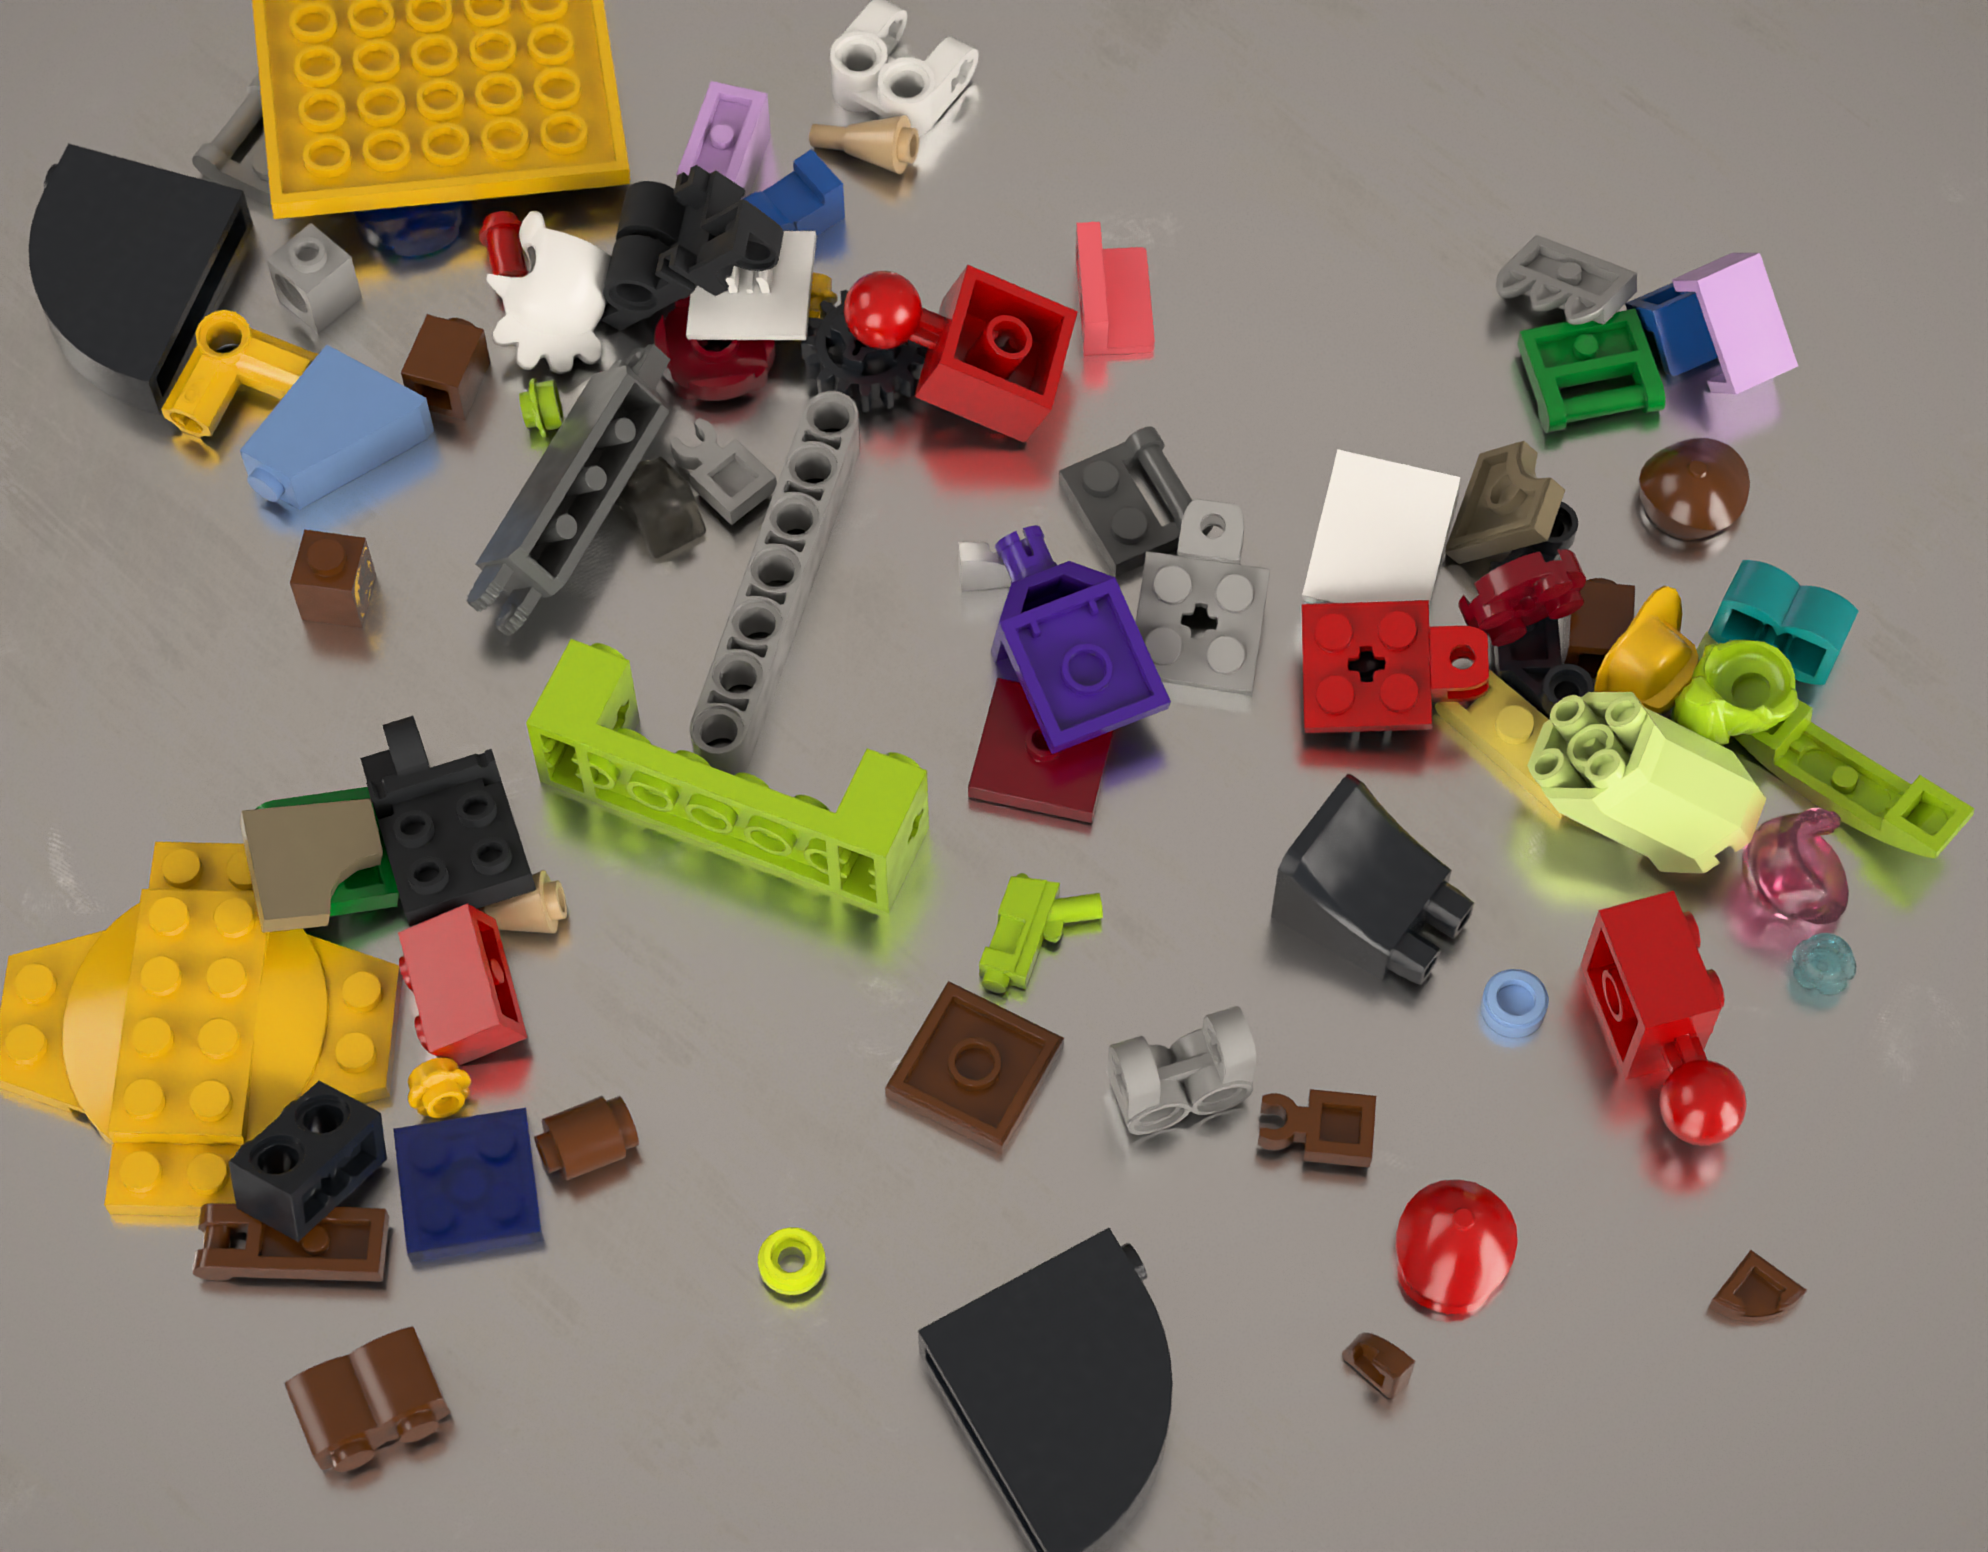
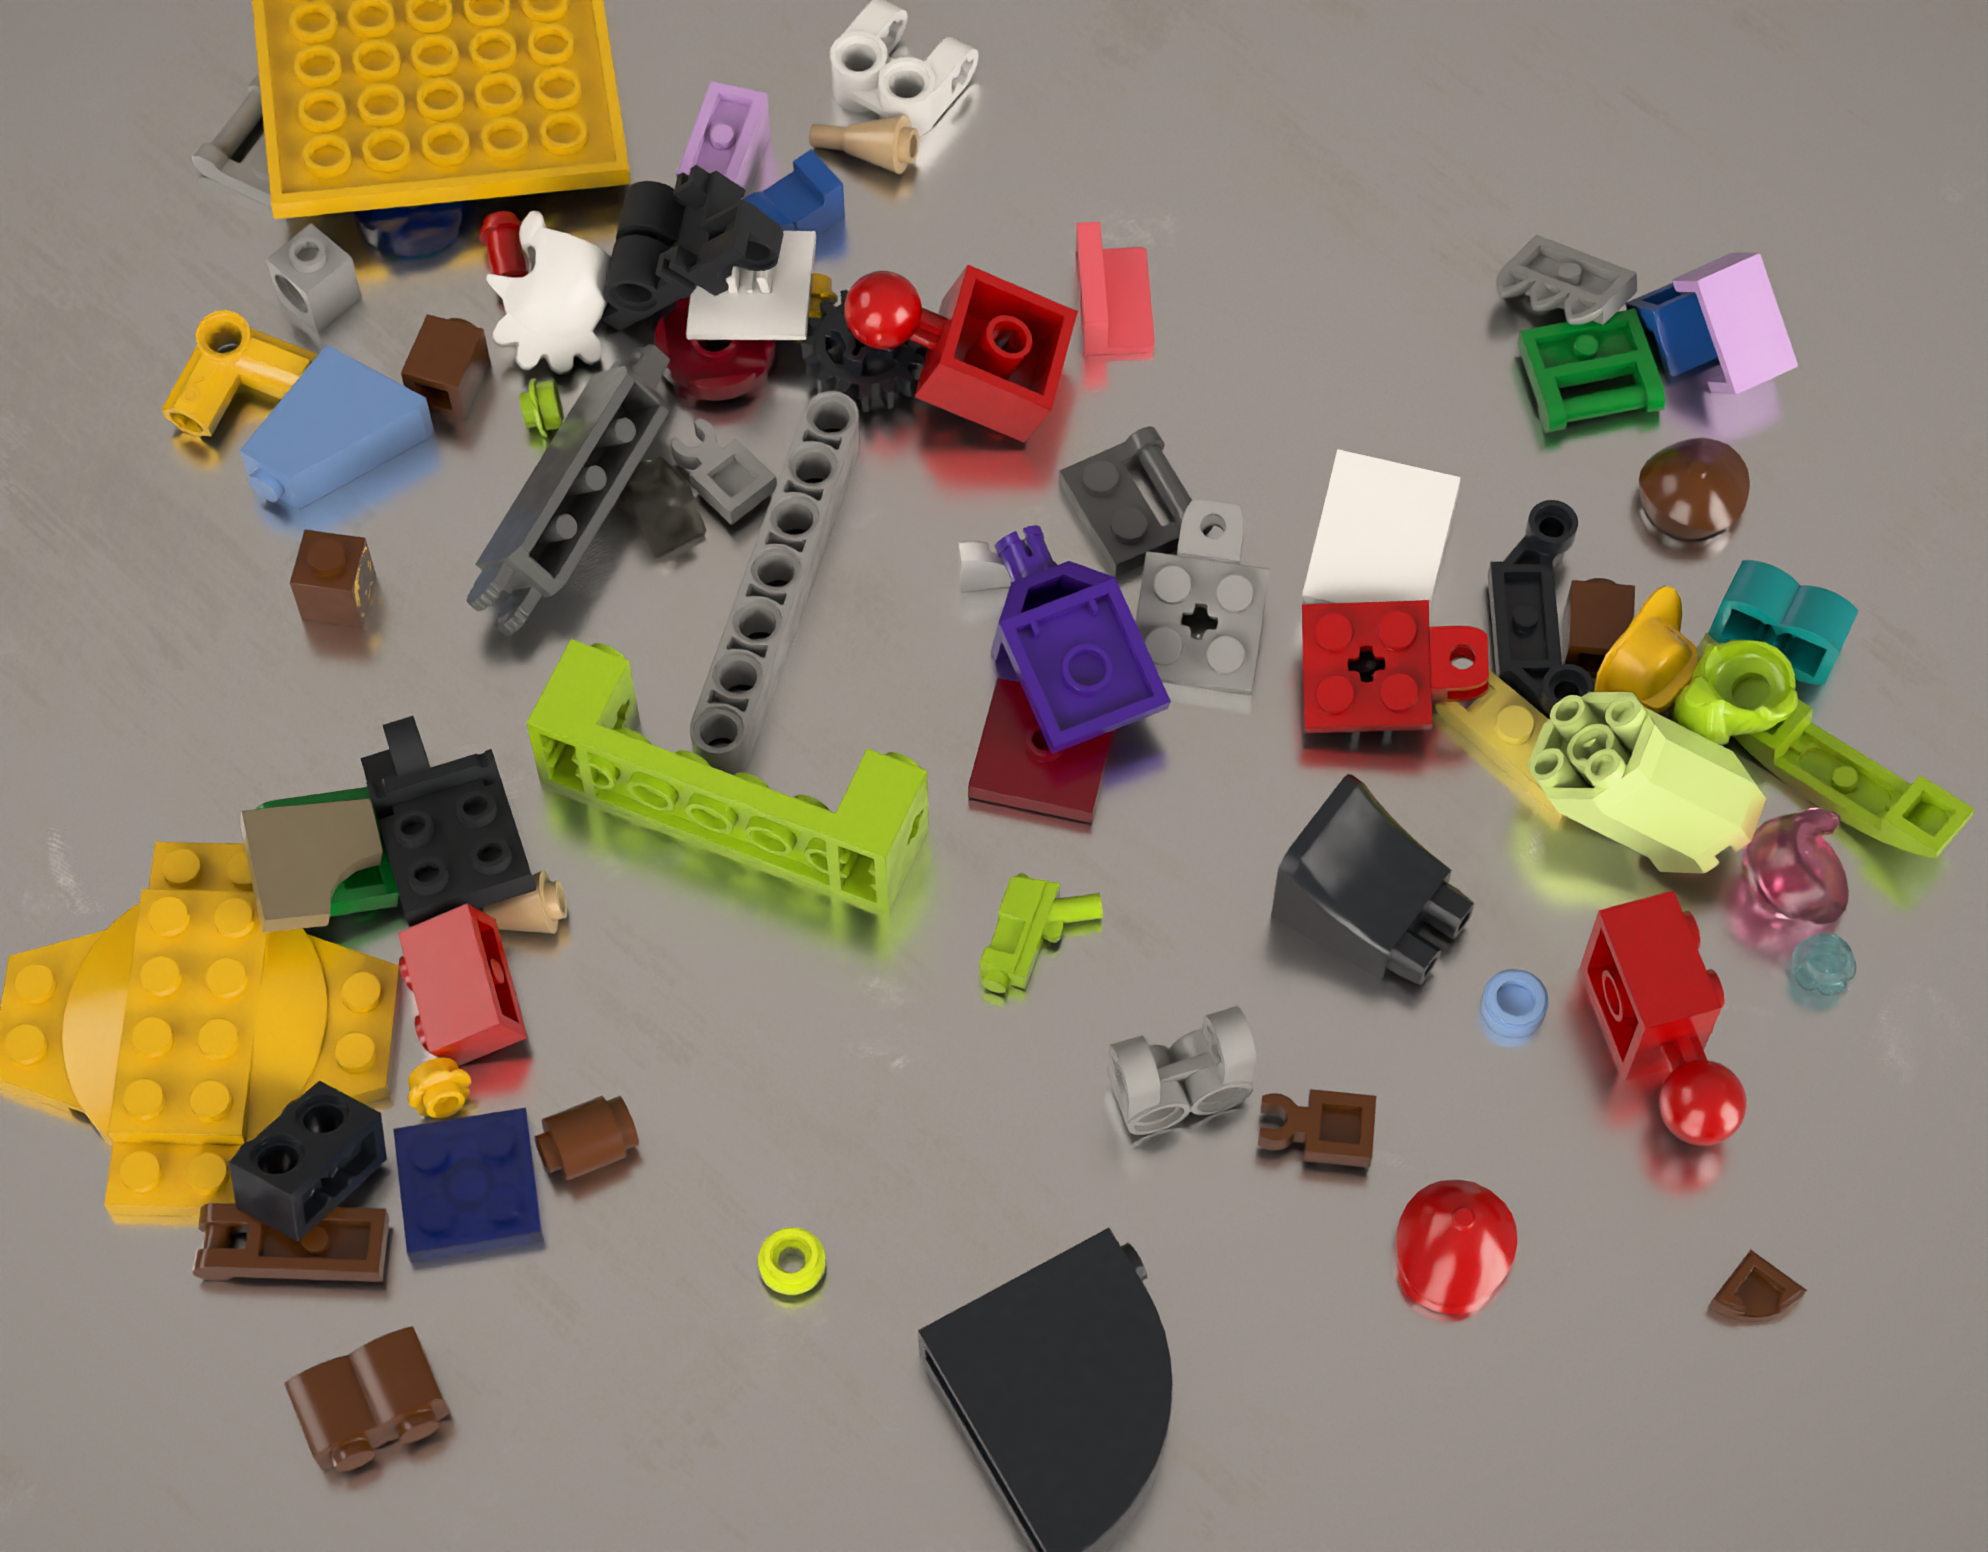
black brick [29,143,253,415] -> none
reddish brown tile [885,981,1064,1155] -> none
reddish brown tile [1342,1332,1415,1399] -> none
dark tan tile [1445,441,1565,564] -> none
dark red plate [1458,549,1586,646] -> none

